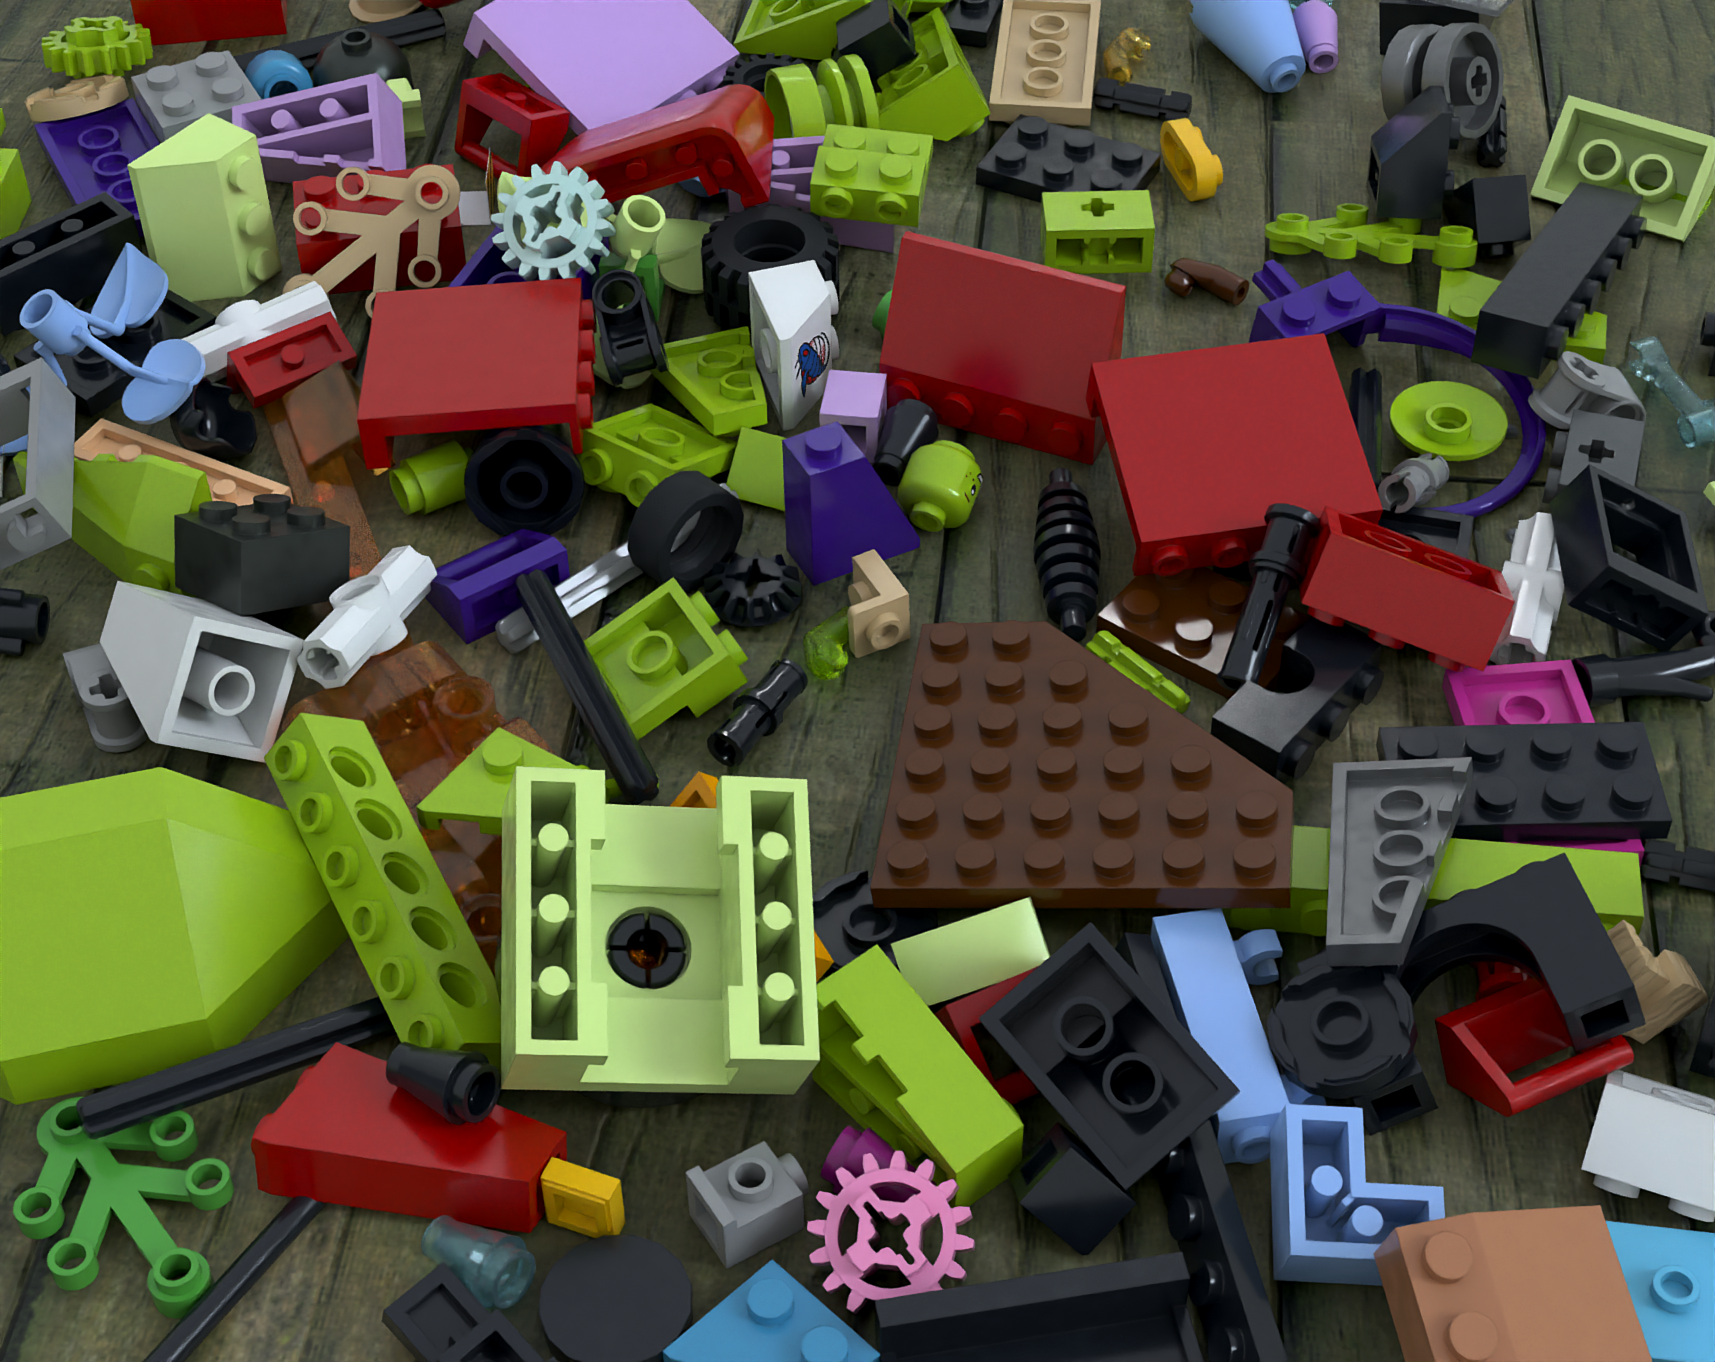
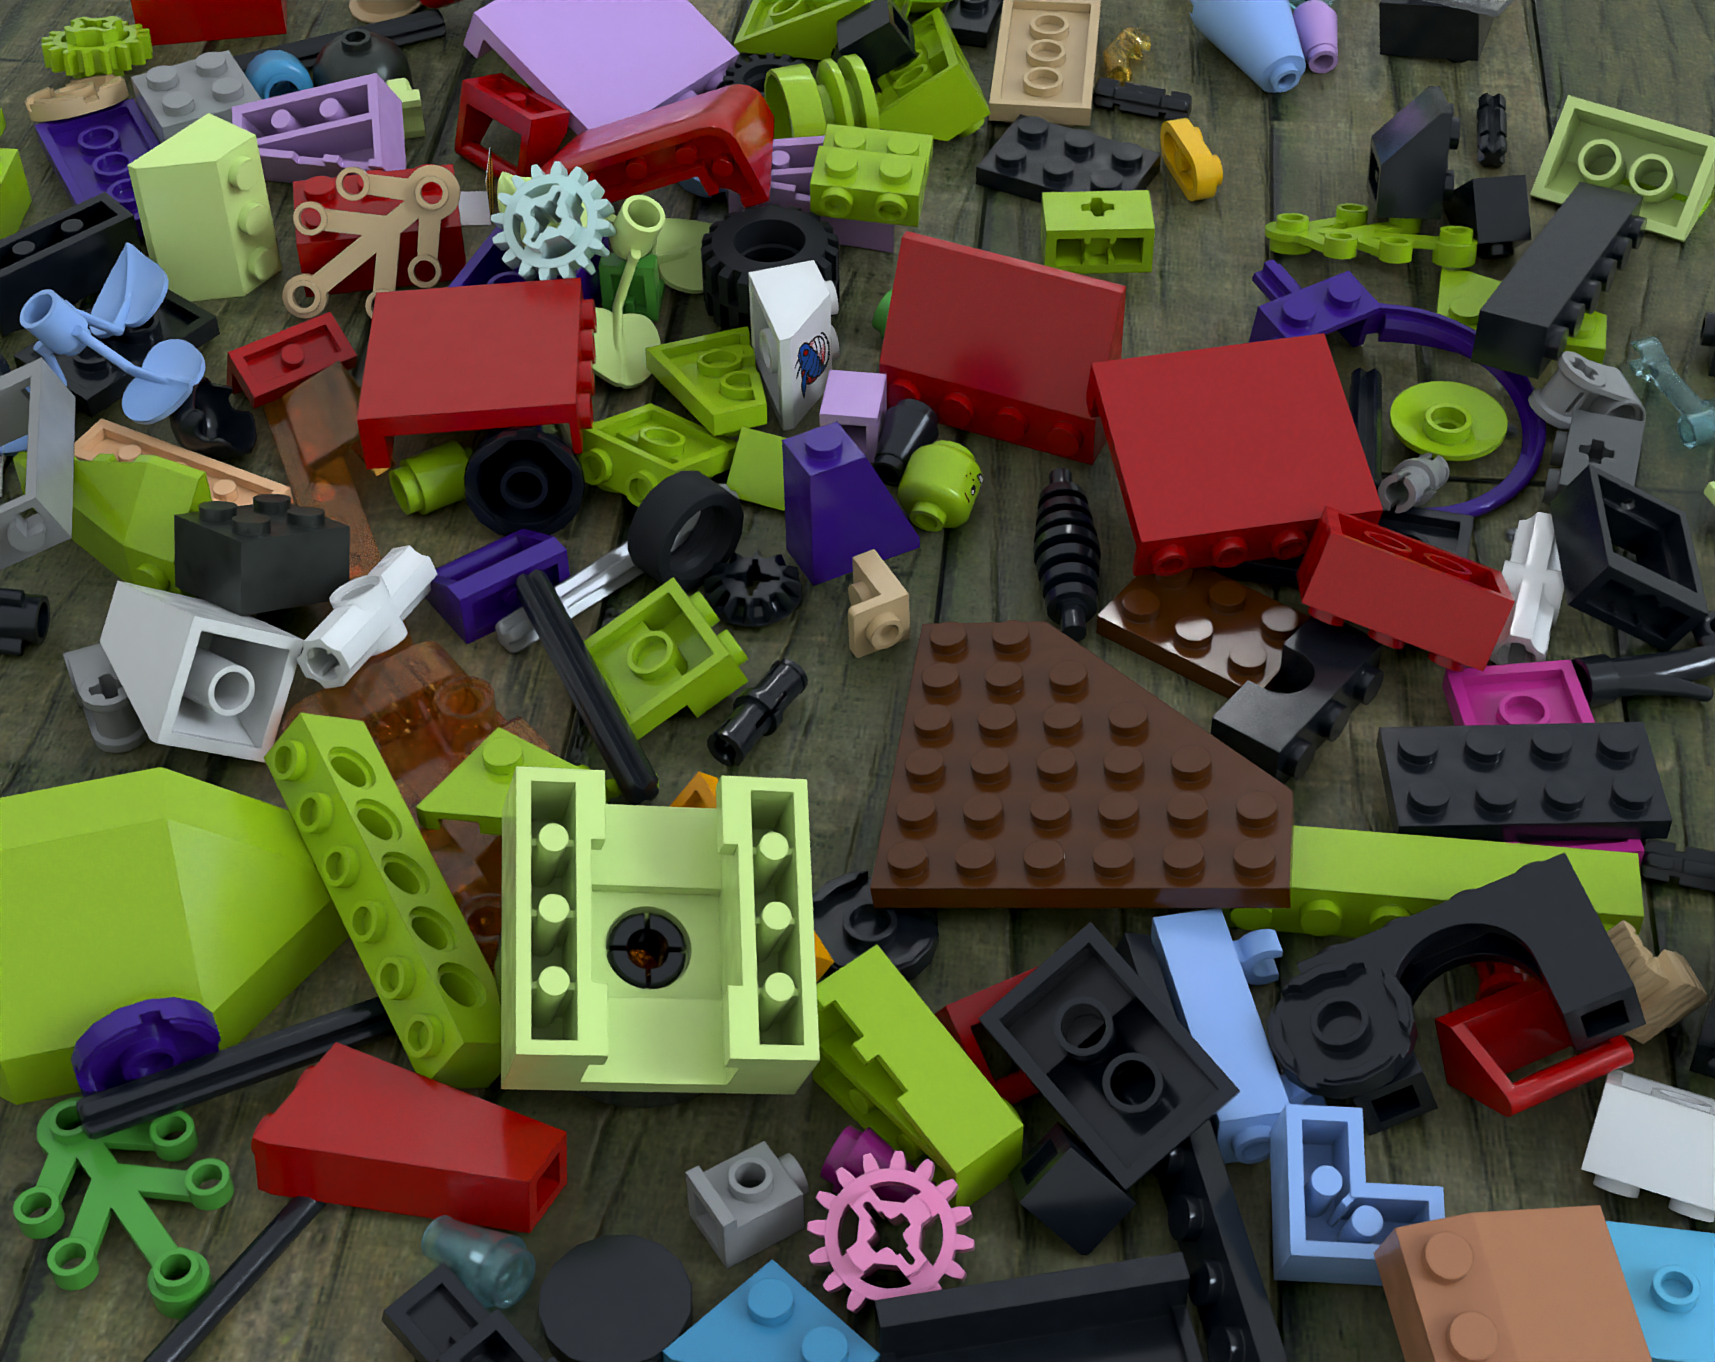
white piece [181,281,337,383] -> none
black cone [386,1042,501,1125] -> none
yellow tile [540,1157,626,1238] -> none
black piece [592,269,670,386] -> none
clear neon green arm [802,606,850,680] -> none
yellowish green slope [891,897,1050,1006] -> none
lime axle [1085,630,1191,714] -> none
reddish brown arm [1164,257,1249,305] -> none
black pin [1216,503,1321,693] -> none
flat silver wing [1326,757,1473,967] -> none
flat silver wheel [1381,22,1504,139] -> none
none -> dark purple tile [71,997,221,1097]

